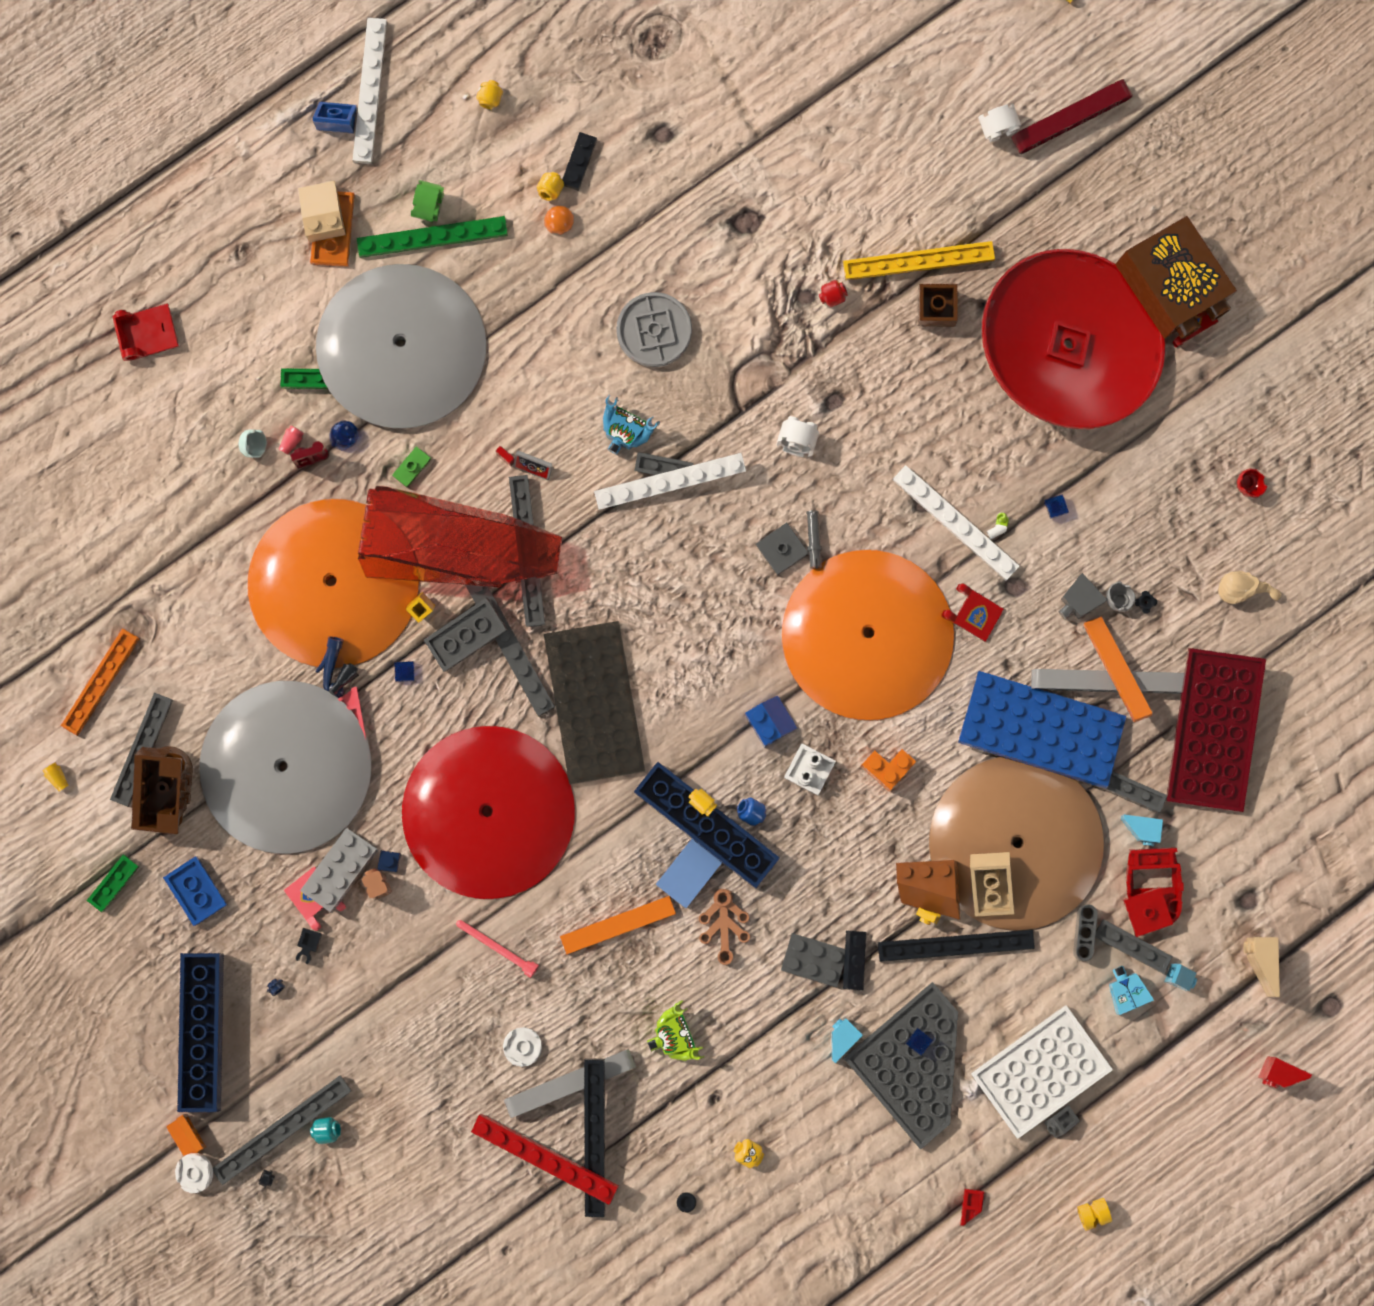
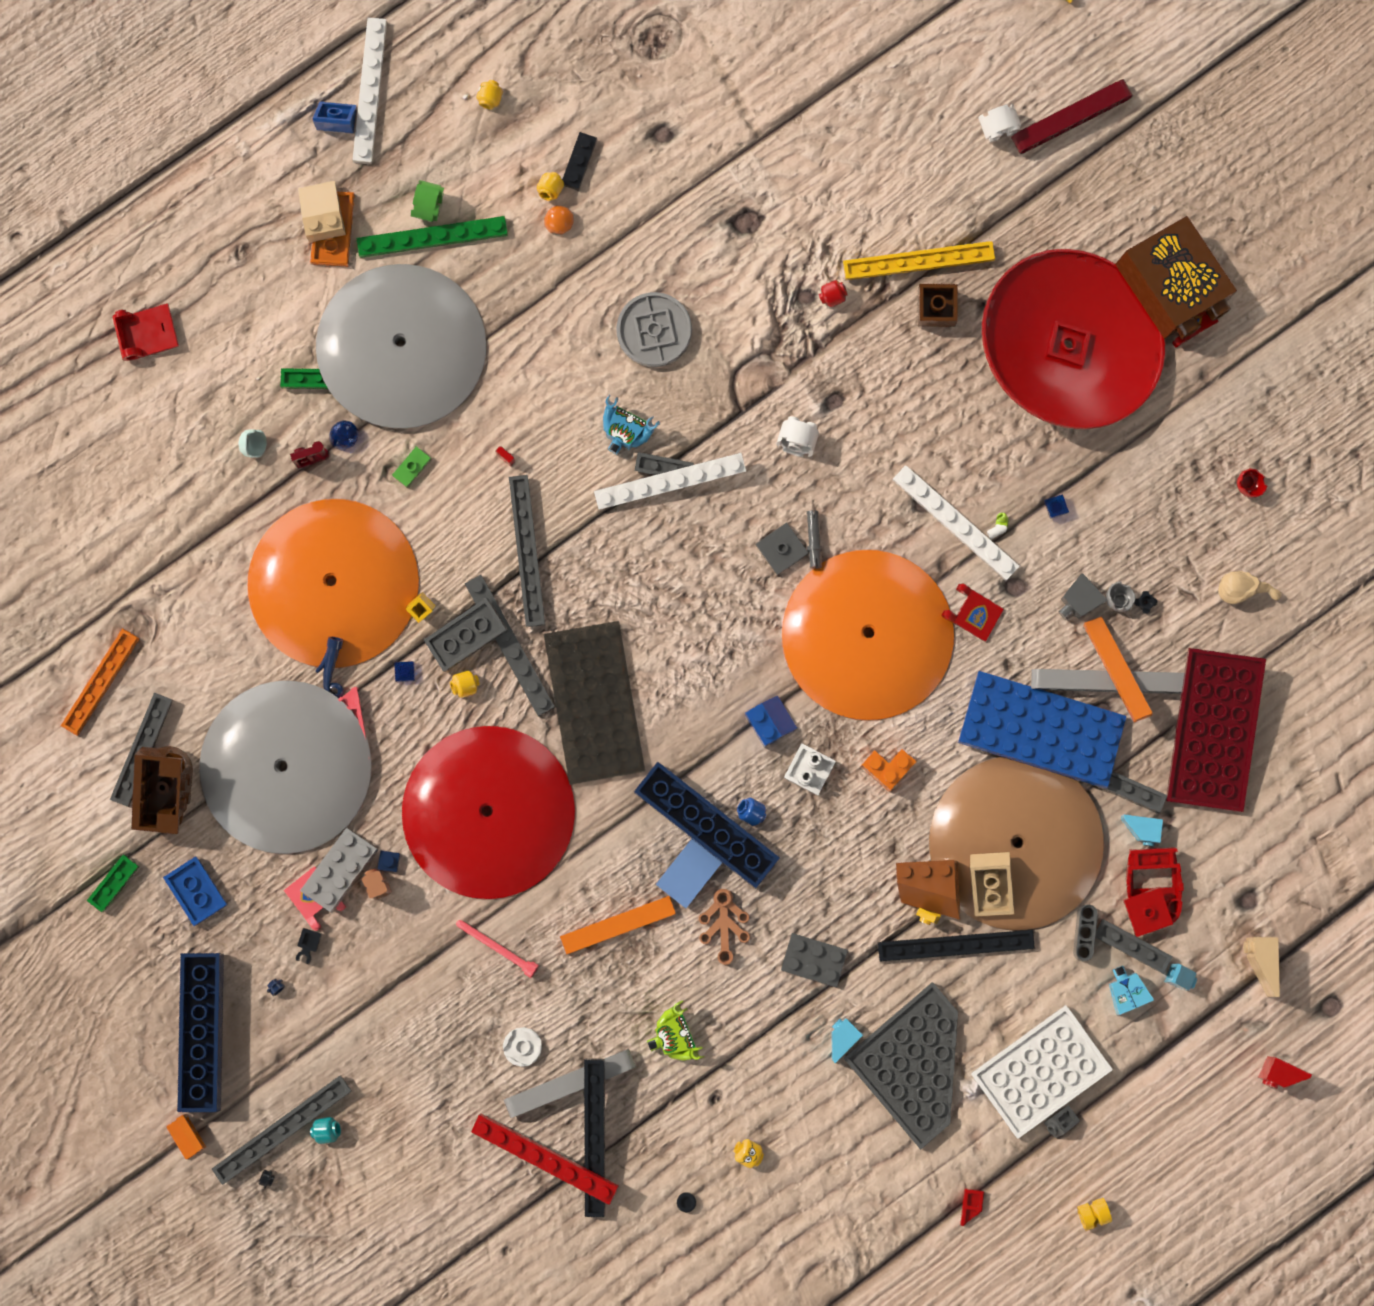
yellow cone [42,762,69,792] -> none
white tile [175,1153,213,1193] -> none
coral cone [279,425,304,455] -> none
black cone [329,663,359,696] -> none
clear red windscreen [358,486,562,587] -> none
slope [514,451,553,480] -> none
yellow brick [689,788,717,817] -> none
black plate [843,930,866,990] -> none
clear blue plate [905,1028,933,1056] -> none
none -> yellow head [450,671,480,698]

